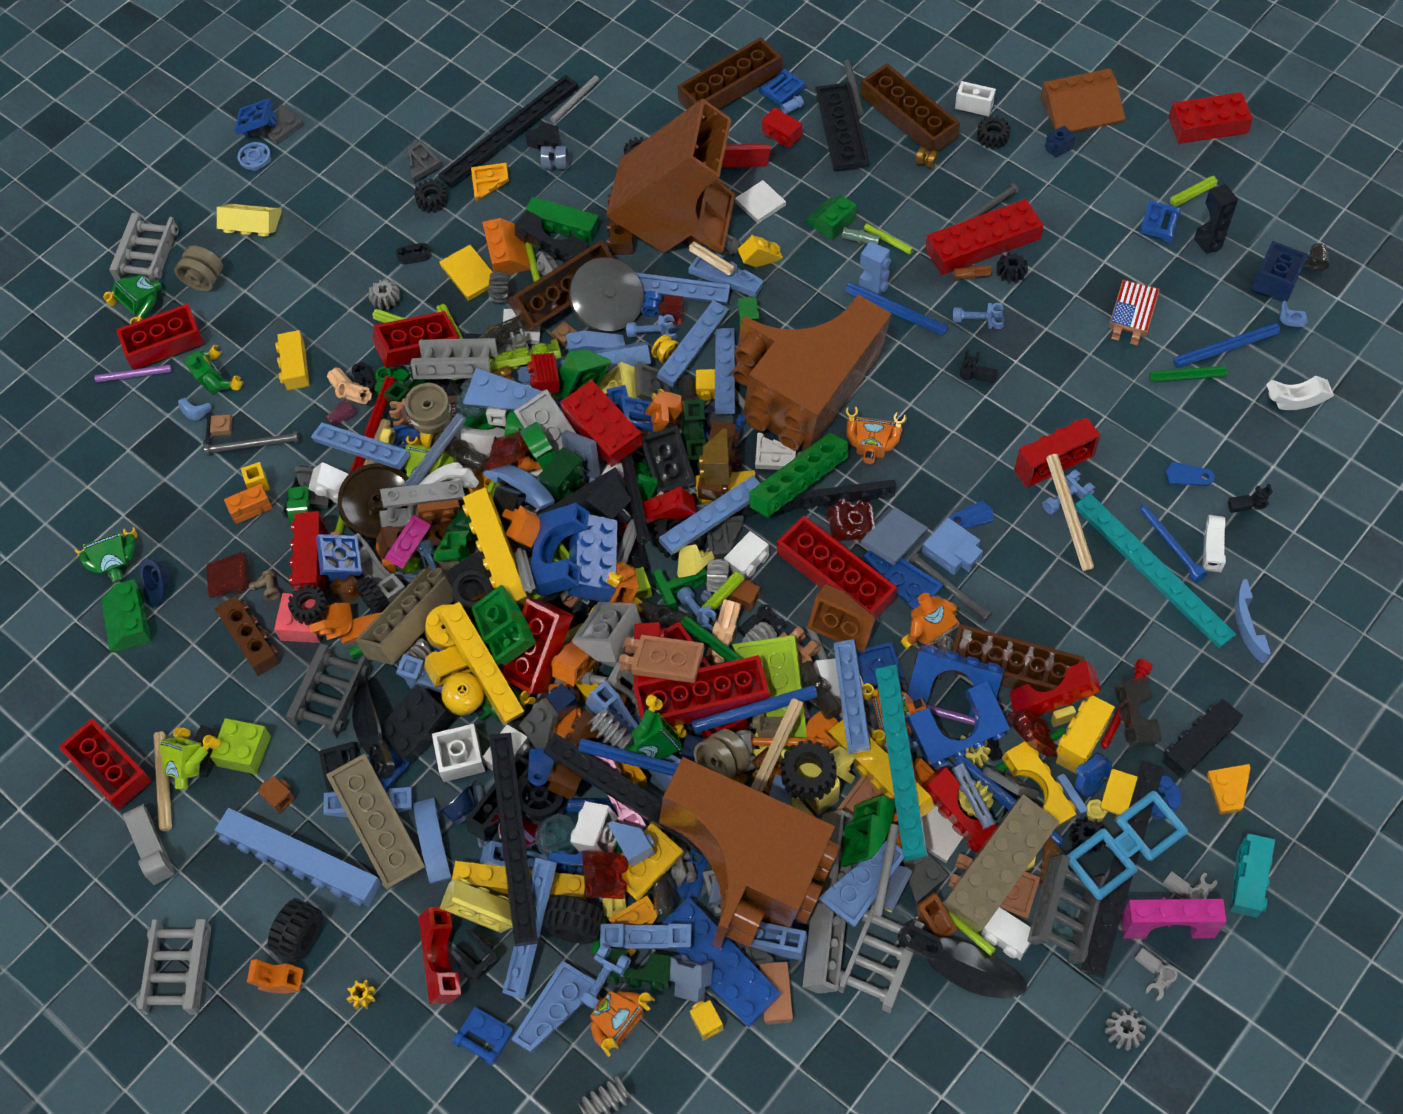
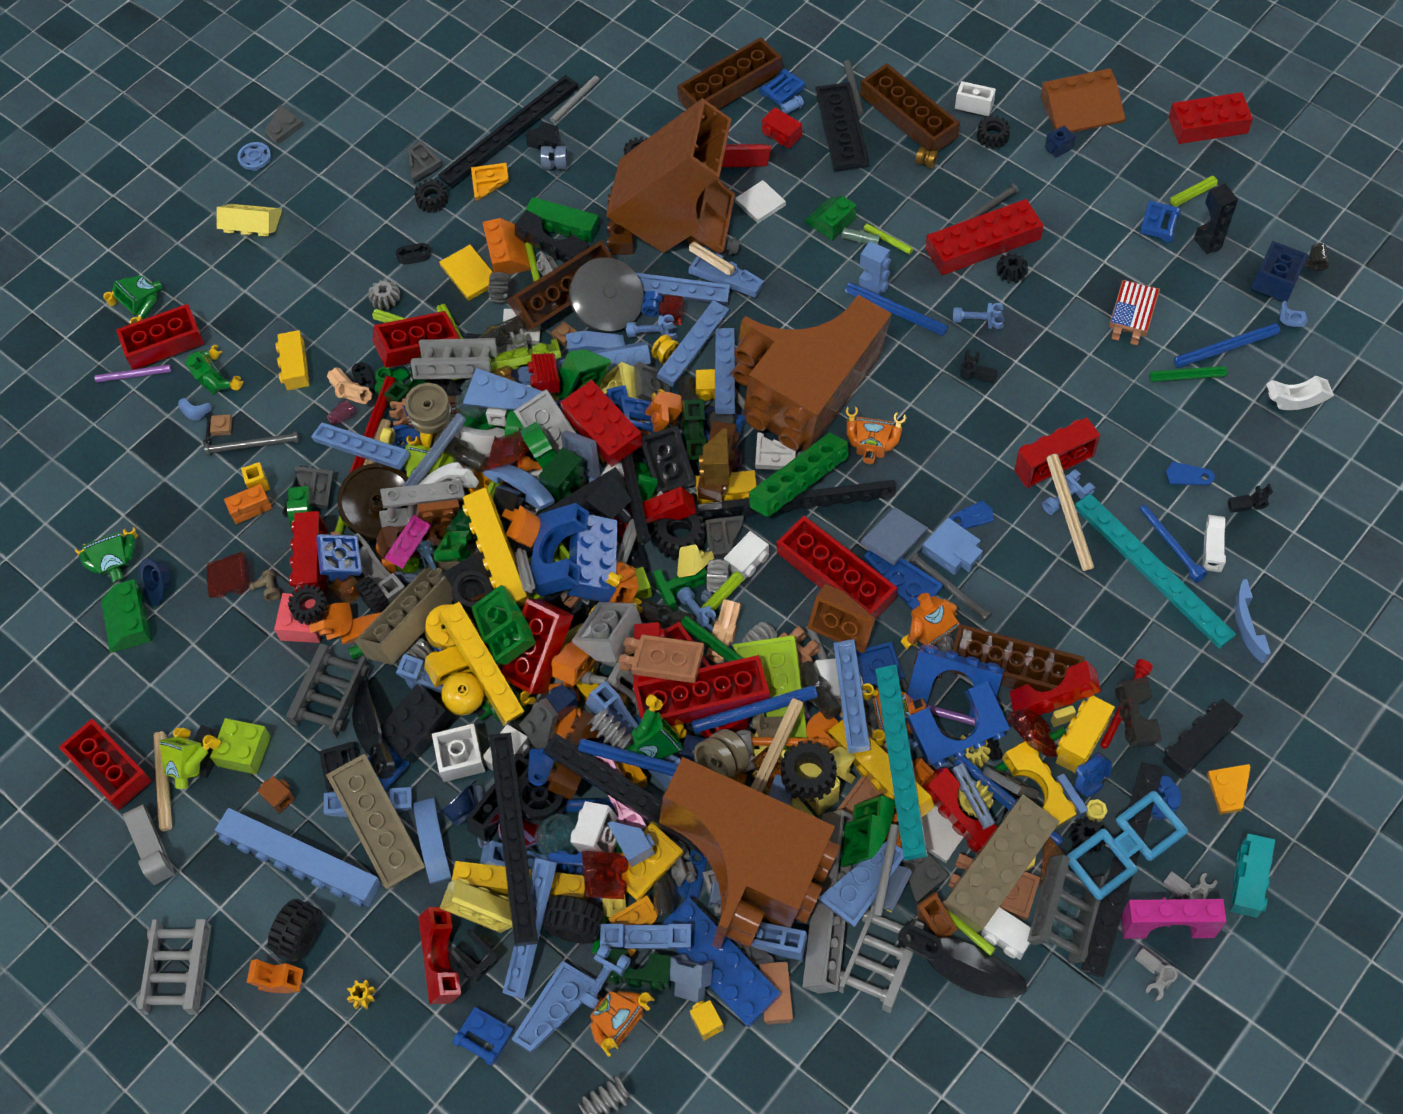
light grey fence [109,213,179,282] -> none
dark tan wheel [174,246,223,292] -> none
reddish brown brick [214,595,279,676] -> none
blue piece [234,99,278,137] -> none
white brick [308,462,349,504] -> none
medium blue plate [659,476,760,556] -> none
dark orange brick [729,579,760,613] -> none
green brick [737,297,759,327] -> none
yellow slope [738,235,783,267] -> none
black bar [738,604,787,637] -> none
clear red slope [827,500,875,541] -> none
dark orange axle [954,265,992,280] -> none
yellow panel [1100,769,1138,821] -> none
light grey gear [1105,1009,1146,1051] -> none

